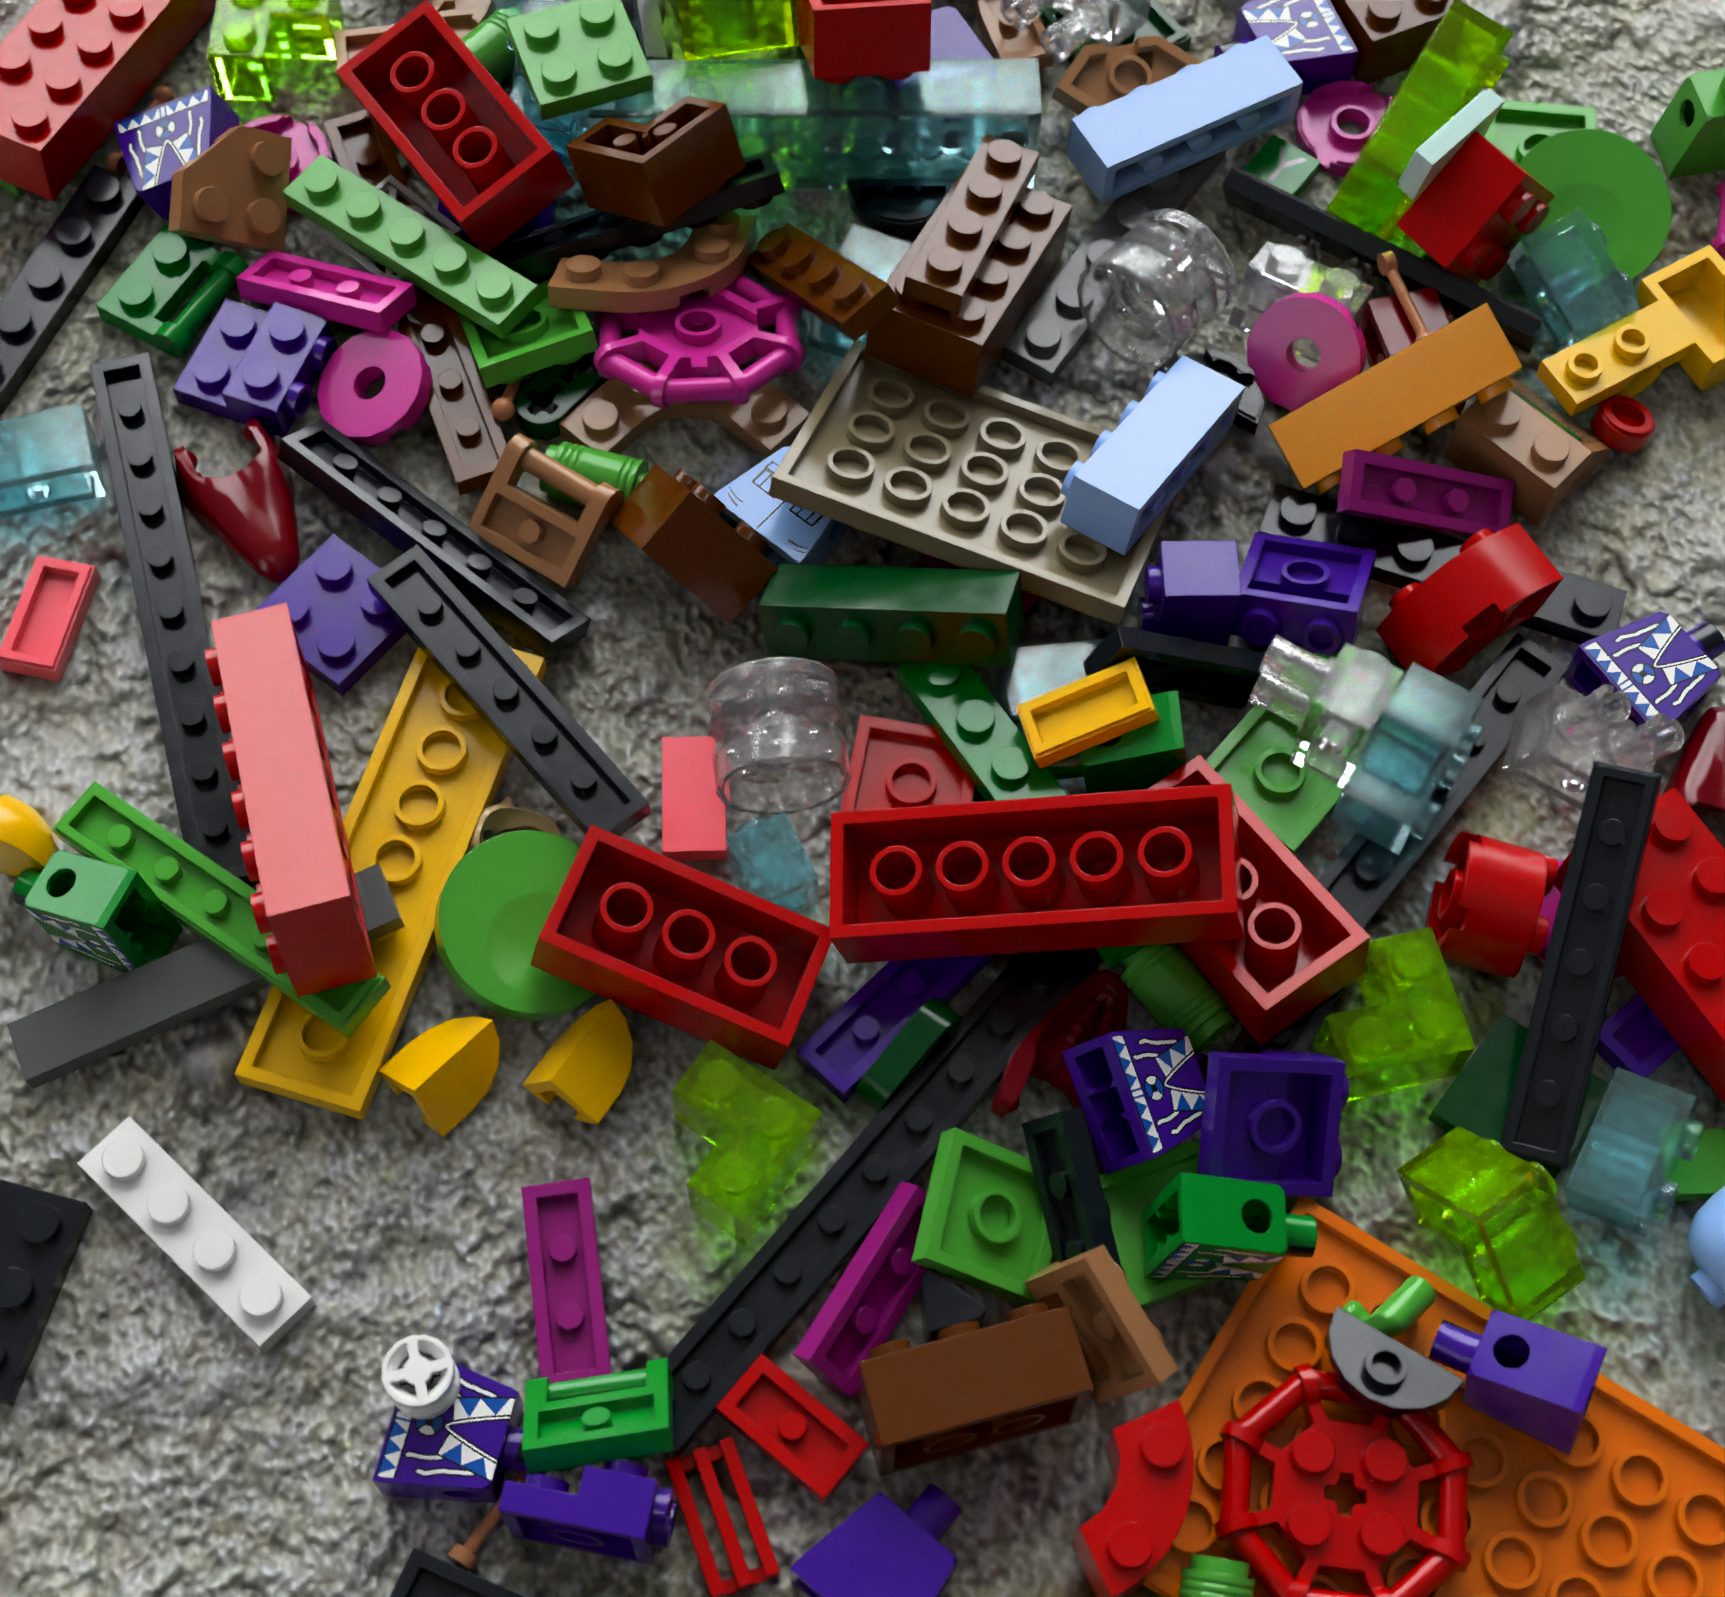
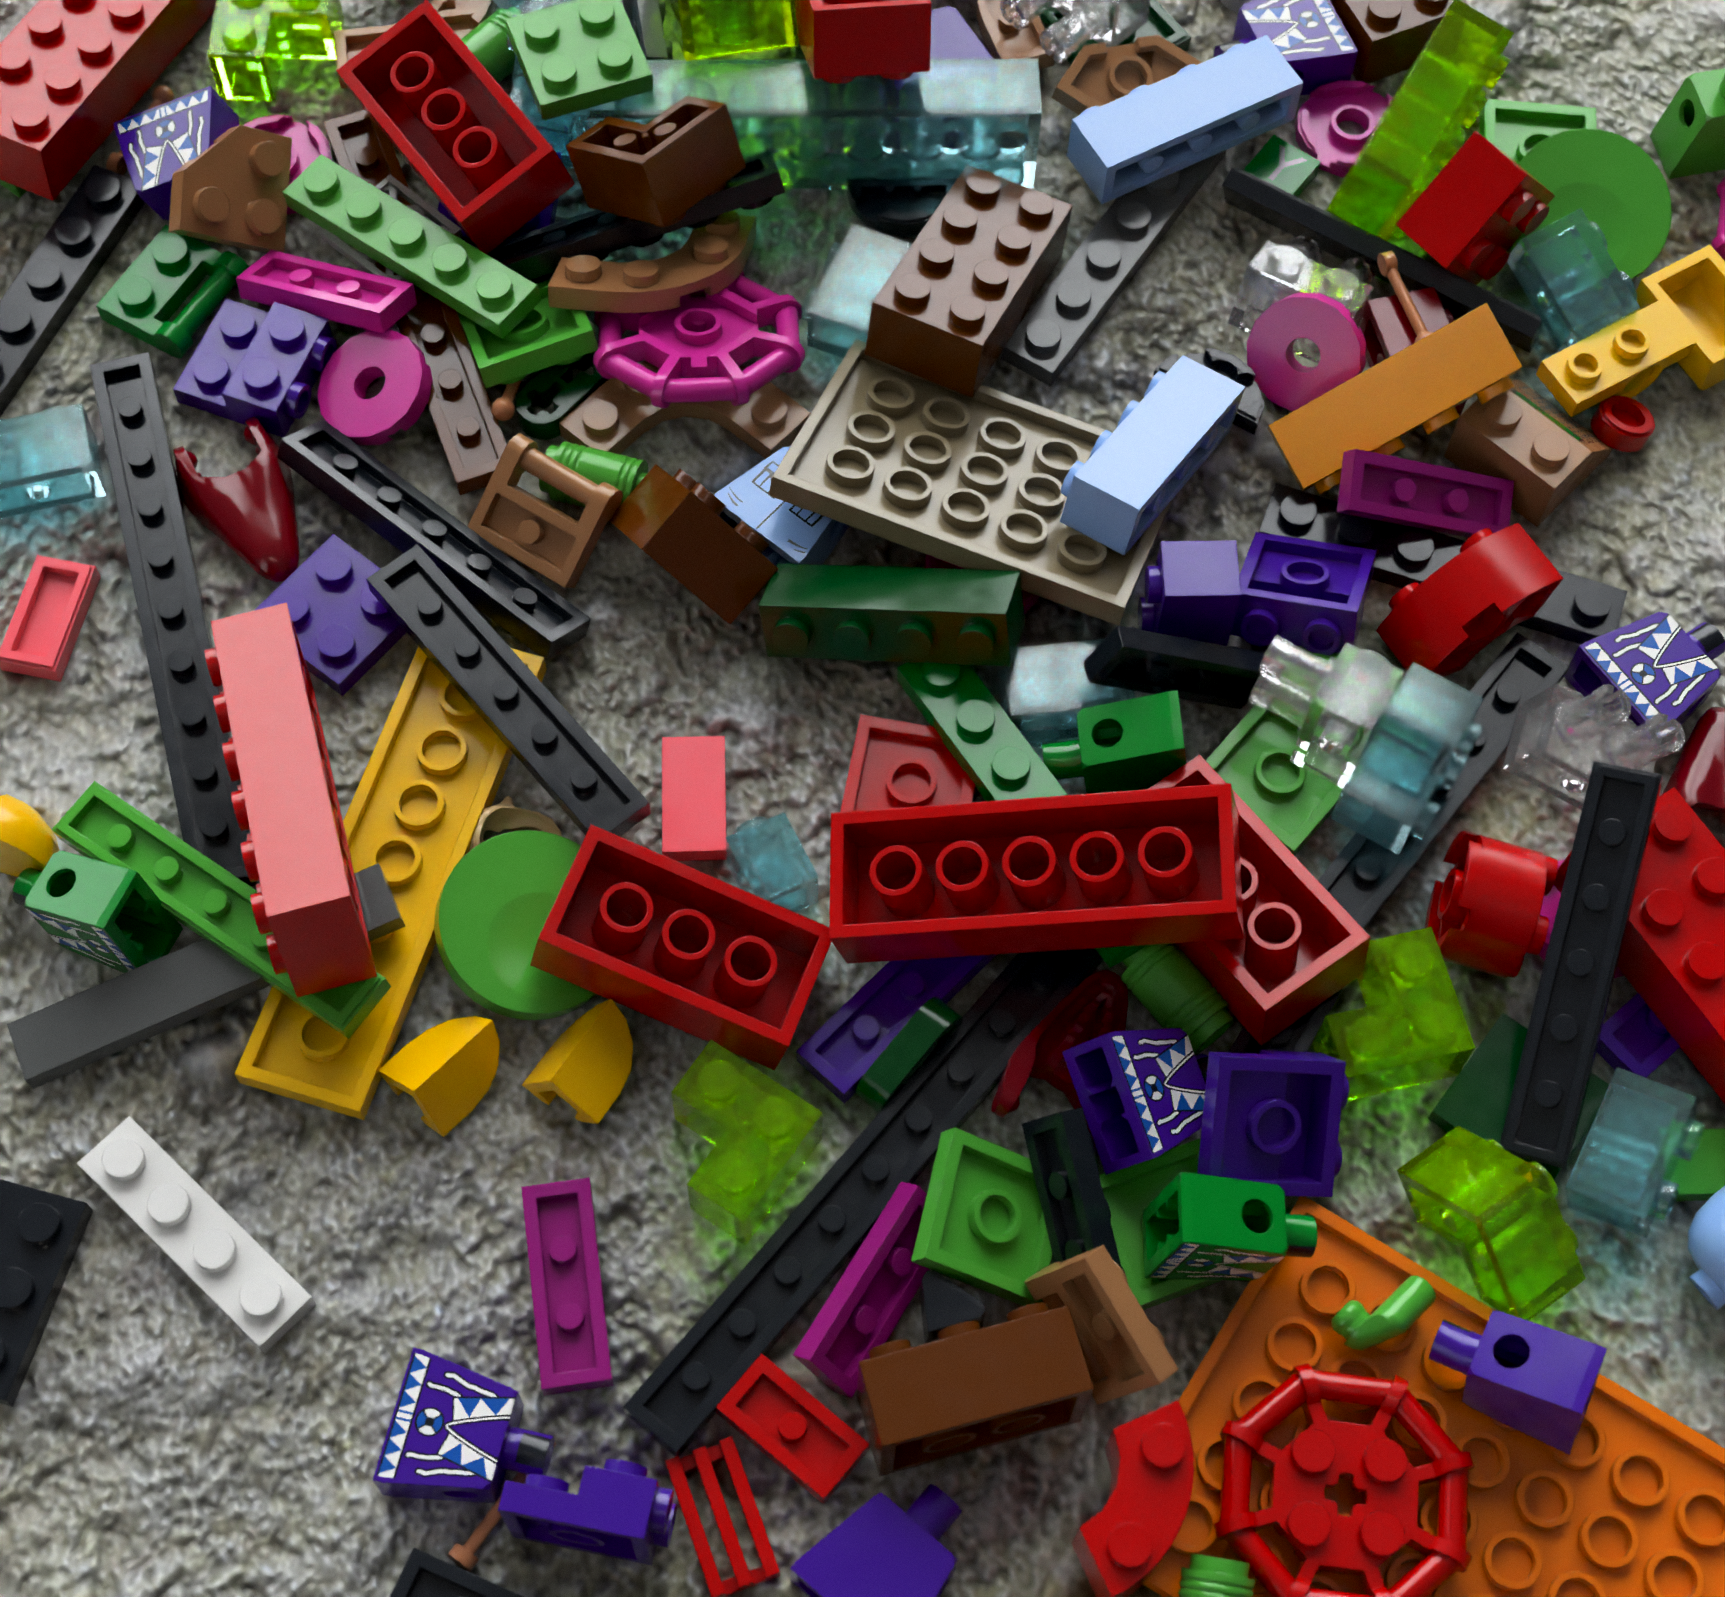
white wheel [381,1335,460,1419] -> none
green plate [522,1357,674,1474] -> none
clear wheel [706,657,851,815] -> none
reddish brown plate [747,222,900,342] -> none
plate [902,134,1040,314] -> none
yellow tile [1016,657,1160,769] -> none
clear wheel [1077,208,1236,368] -> none
plate [1324,1306,1465,1419] -> none
light aqua tile [1398,88,1505,200] -> none

